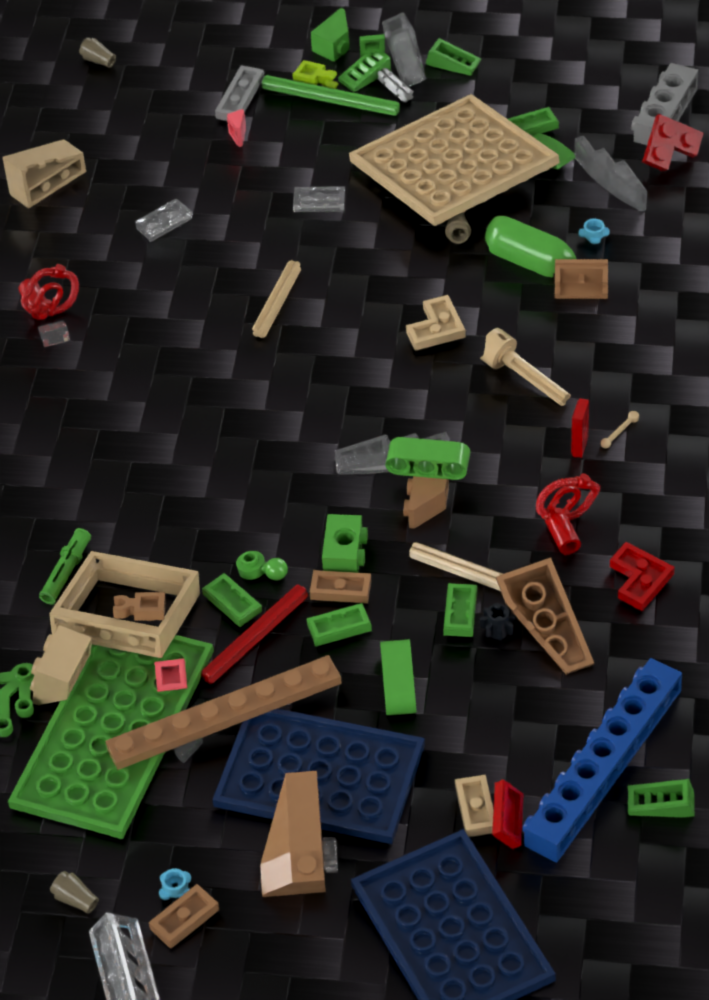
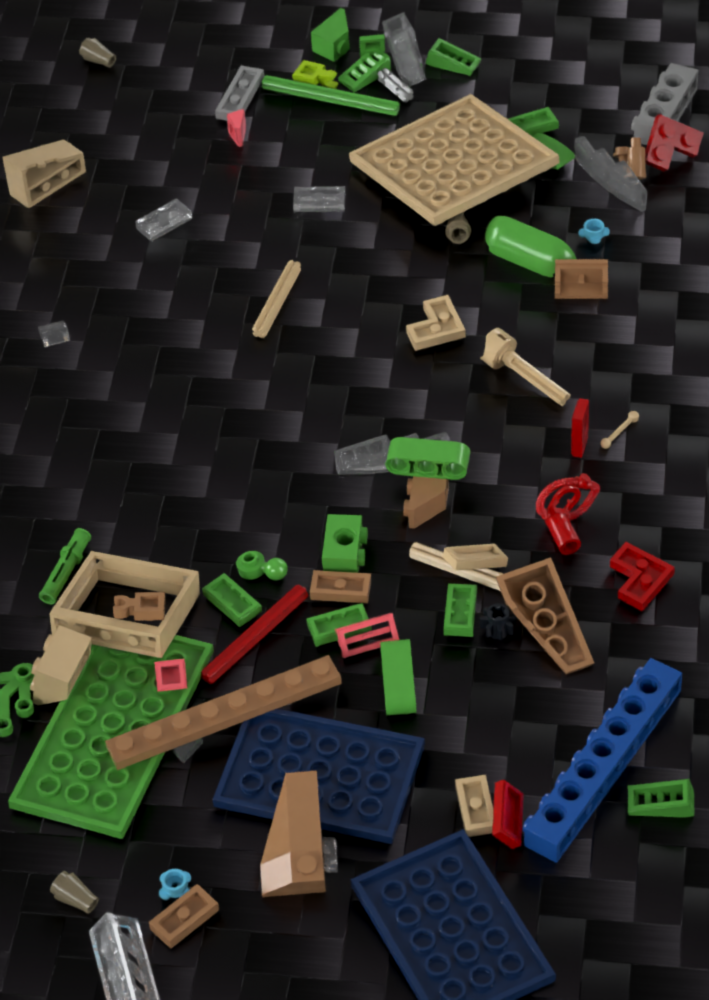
red piece [18,264,79,320] -> none
none -> coral tile [335,613,400,658]
none -> tan tile [443,544,508,571]
none -> medium nougat plant [613,137,646,180]

